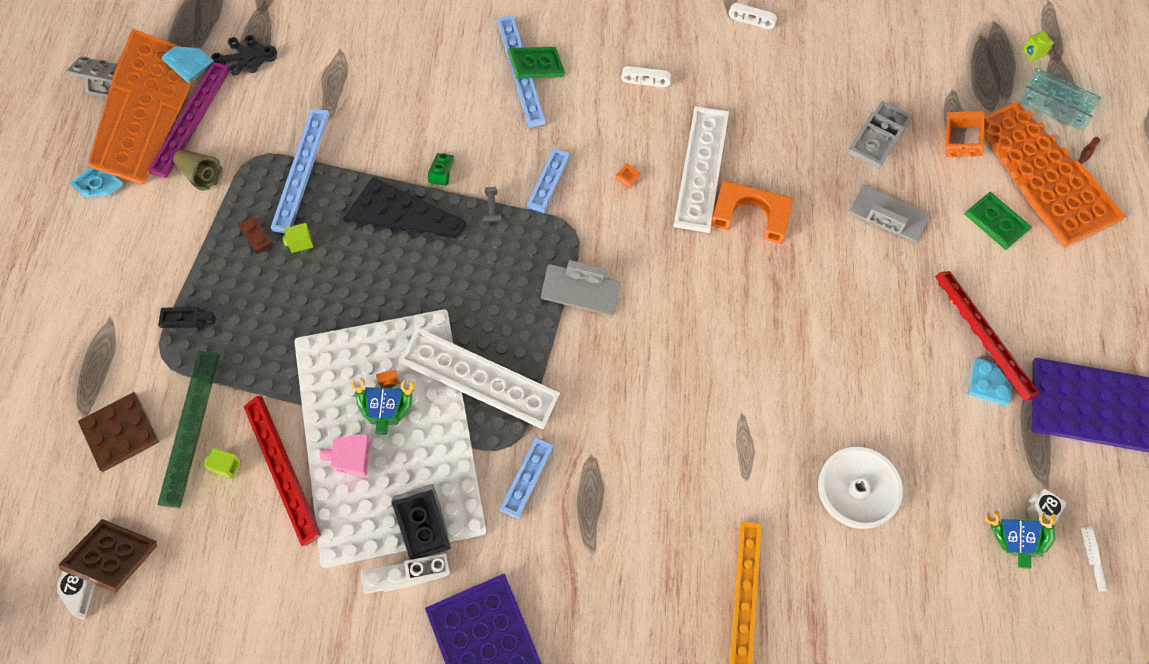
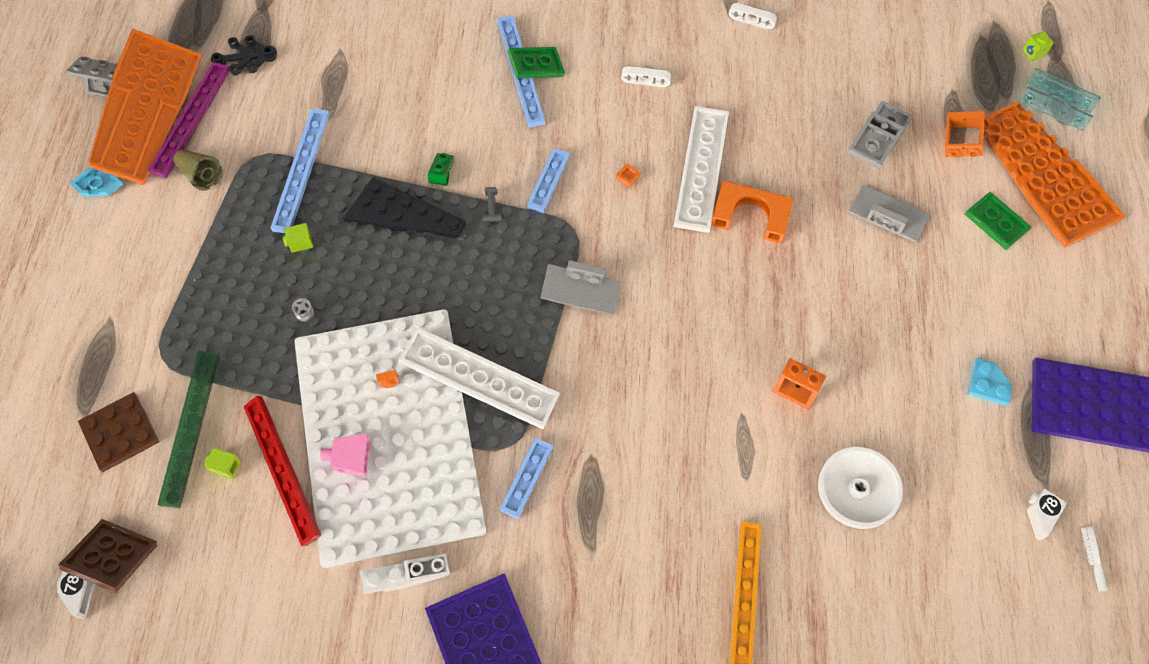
black hinge [158,307,216,328] -> none
medium azure plate [162,46,214,83] -> none
copper plate [238,216,273,254] -> none
torso [351,378,416,435] -> none
black slope [391,484,451,560] -> none
red plate [935,271,1041,401] -> none
torso [985,510,1057,569] -> none
copper bar [1079,137,1100,164] -> none
none -> light grey wheel [292,298,314,322]
none -> orange window [773,358,826,409]

